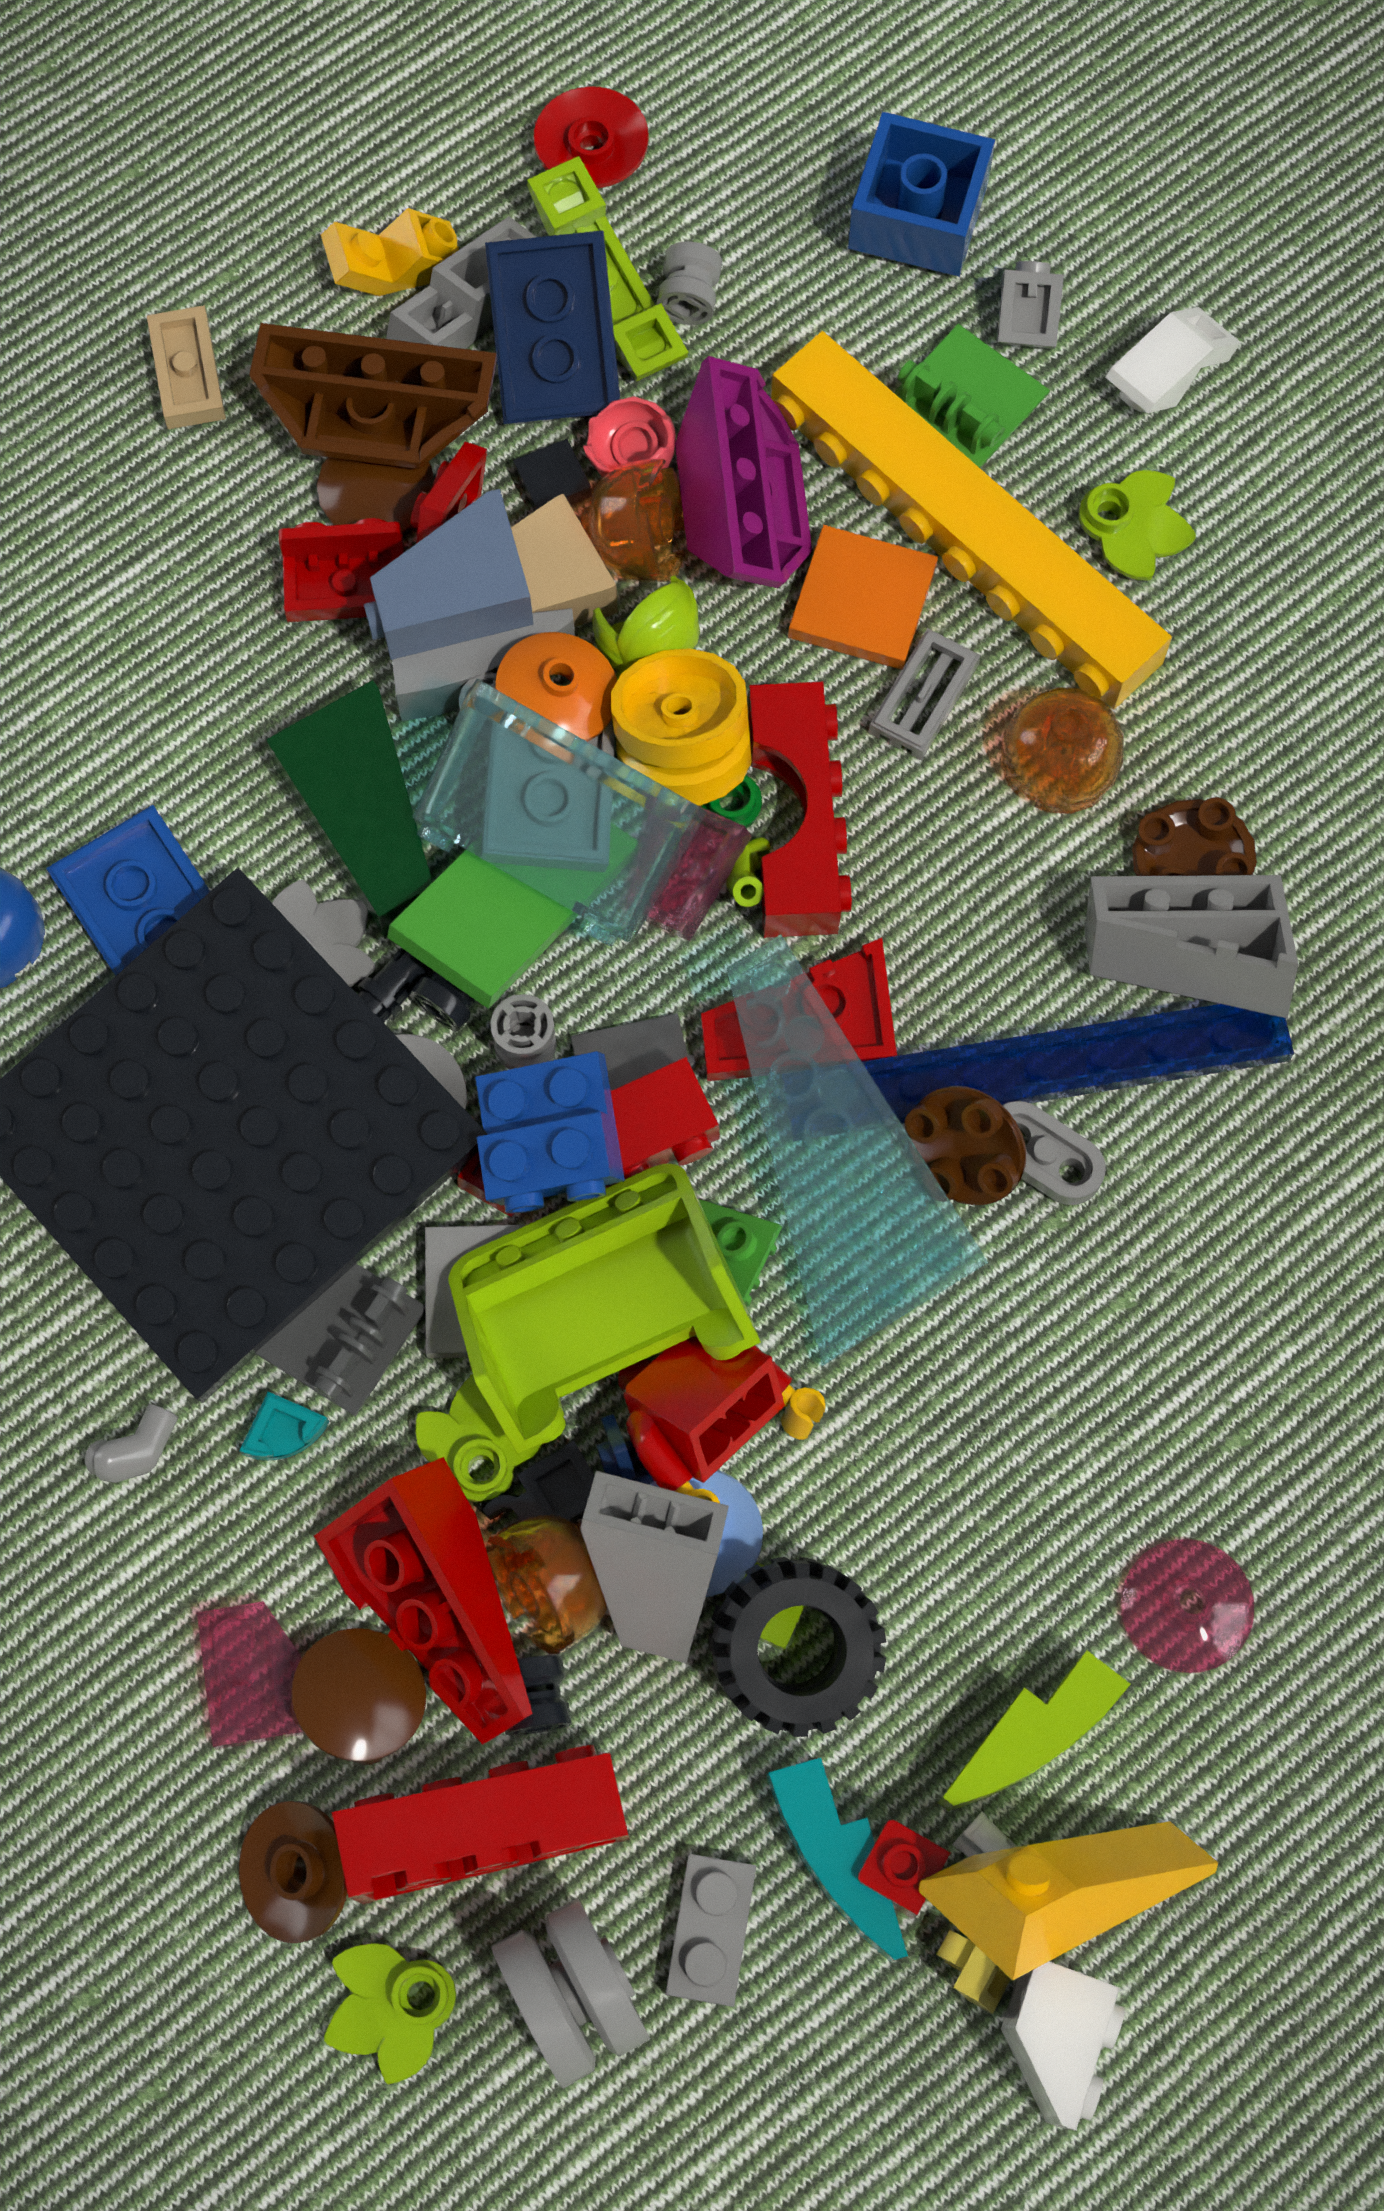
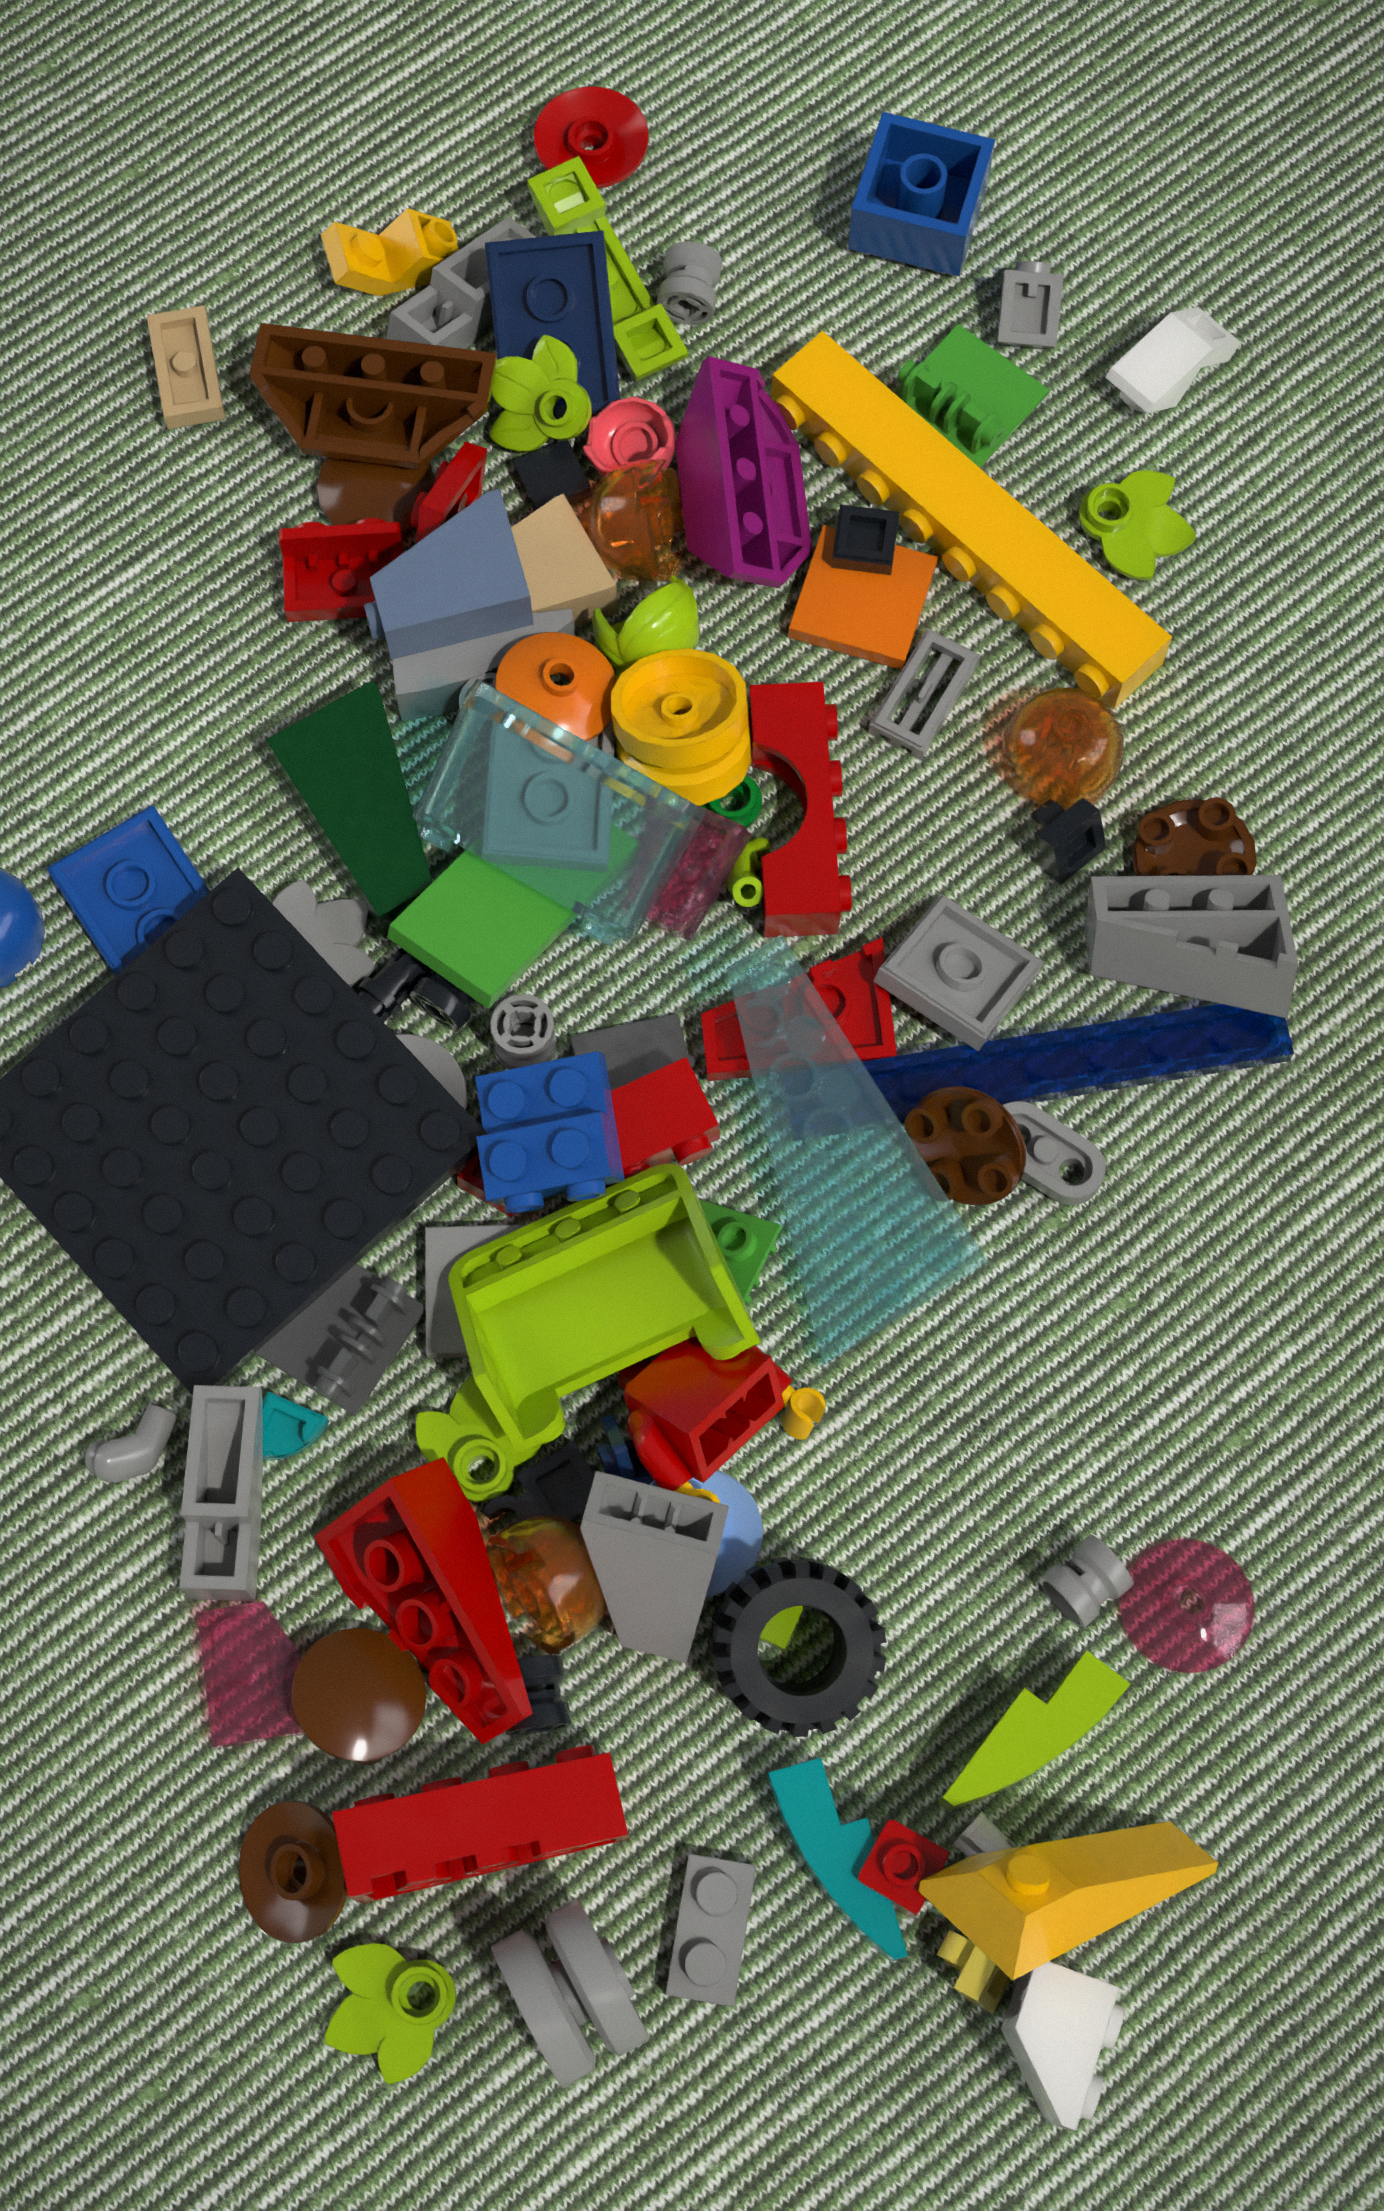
none -> light grey slope [179,1385,263,1601]
none -> lime plate [489,335,592,452]
none -> black tile [831,504,900,575]
none -> light grey tile [874,894,1045,1052]
none -> black tile [1031,797,1107,885]
none -> light grey wheel [1039,1534,1134,1629]

